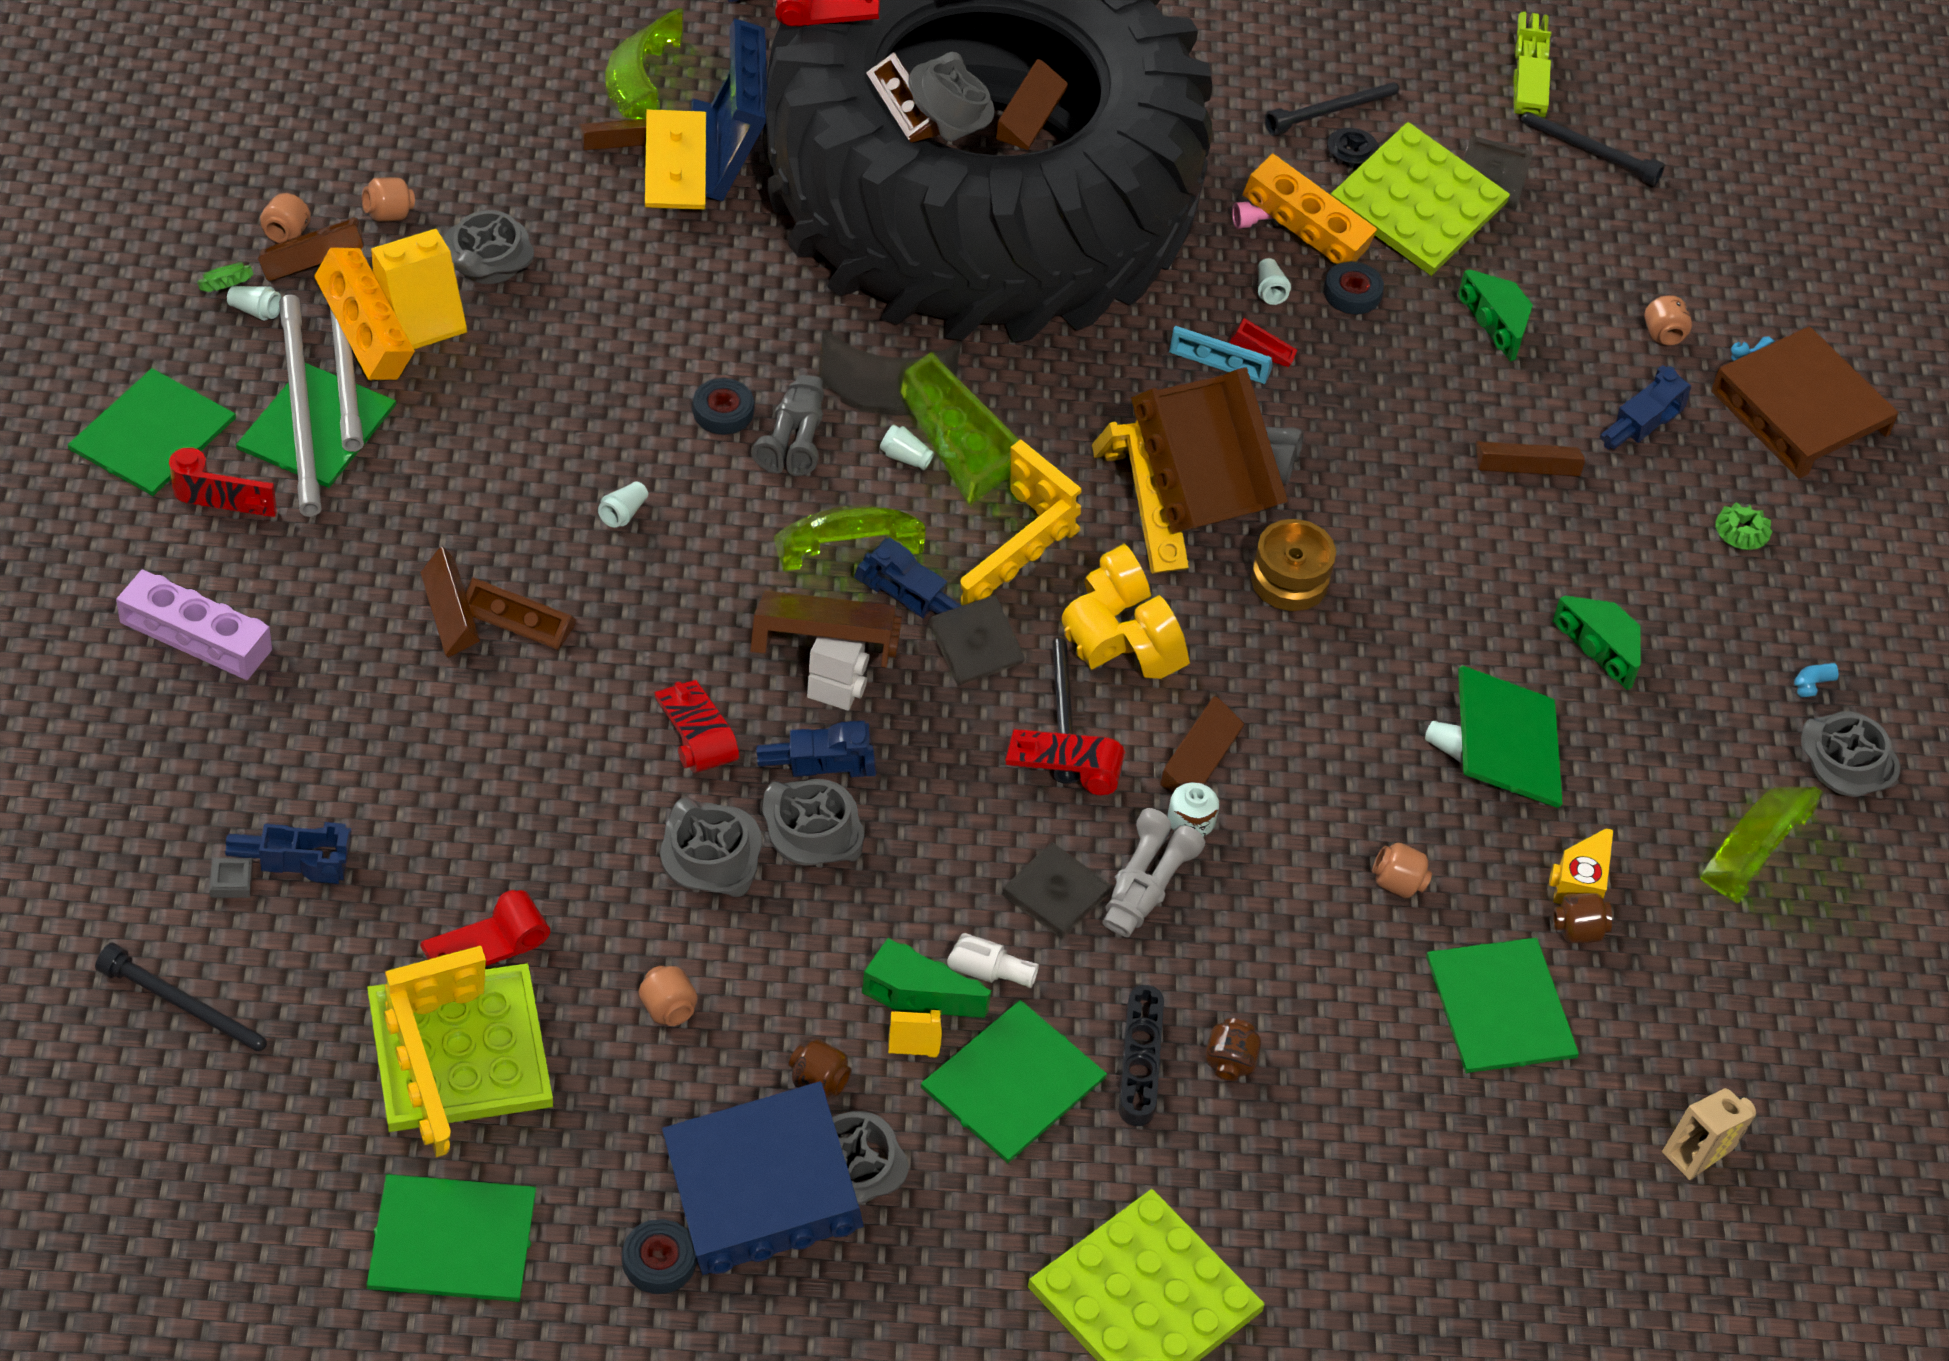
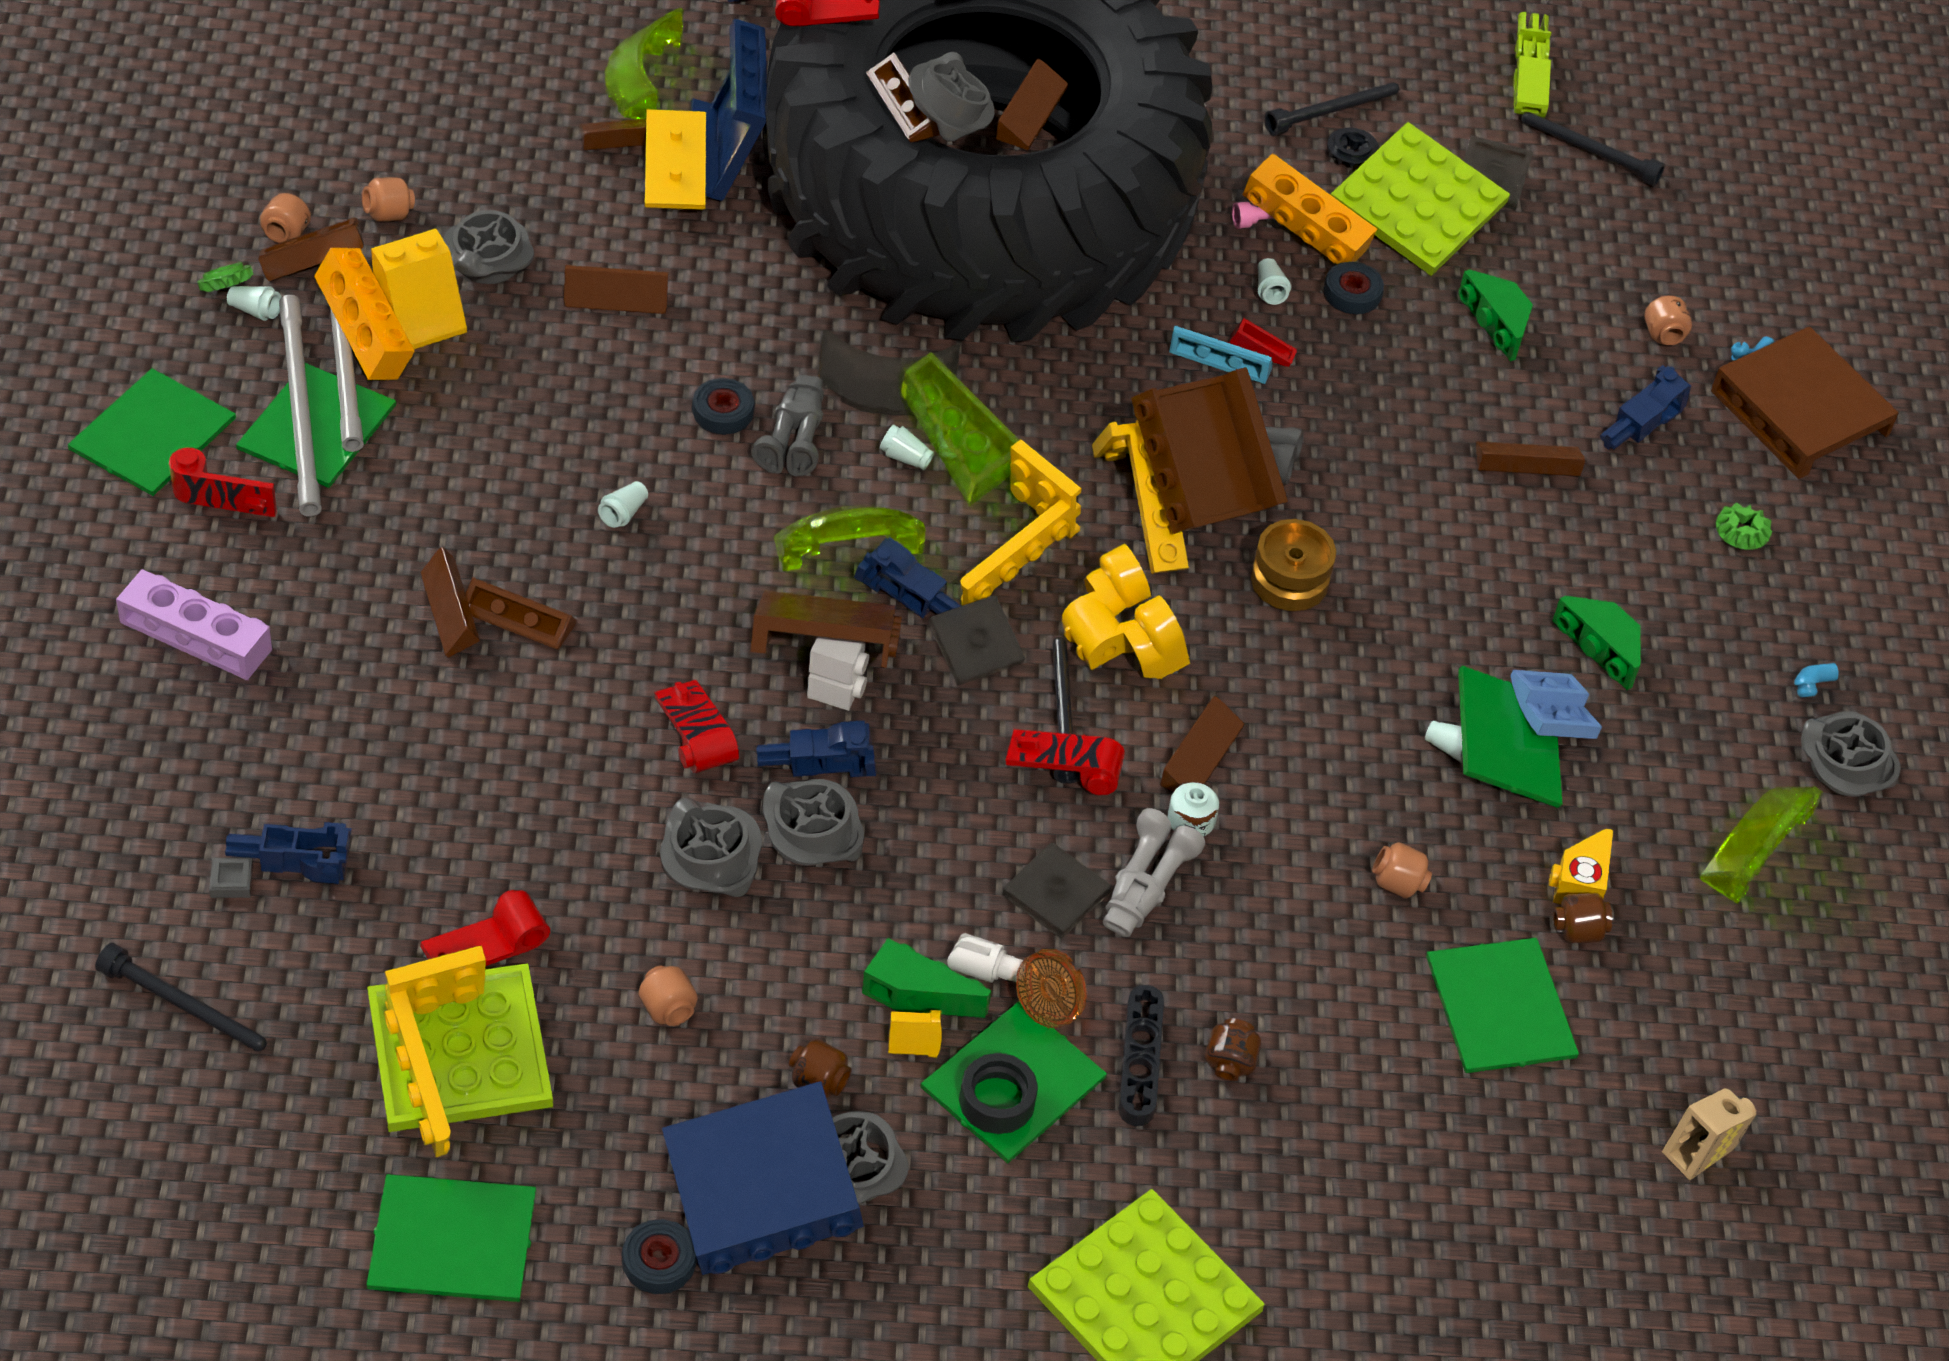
none -> reddish brown slope [564,265,668,314]
none -> black tyre [959,1053,1038,1134]
none -> clear orange tile [1016,949,1087,1028]
none -> medium blue slope [1510,670,1602,739]

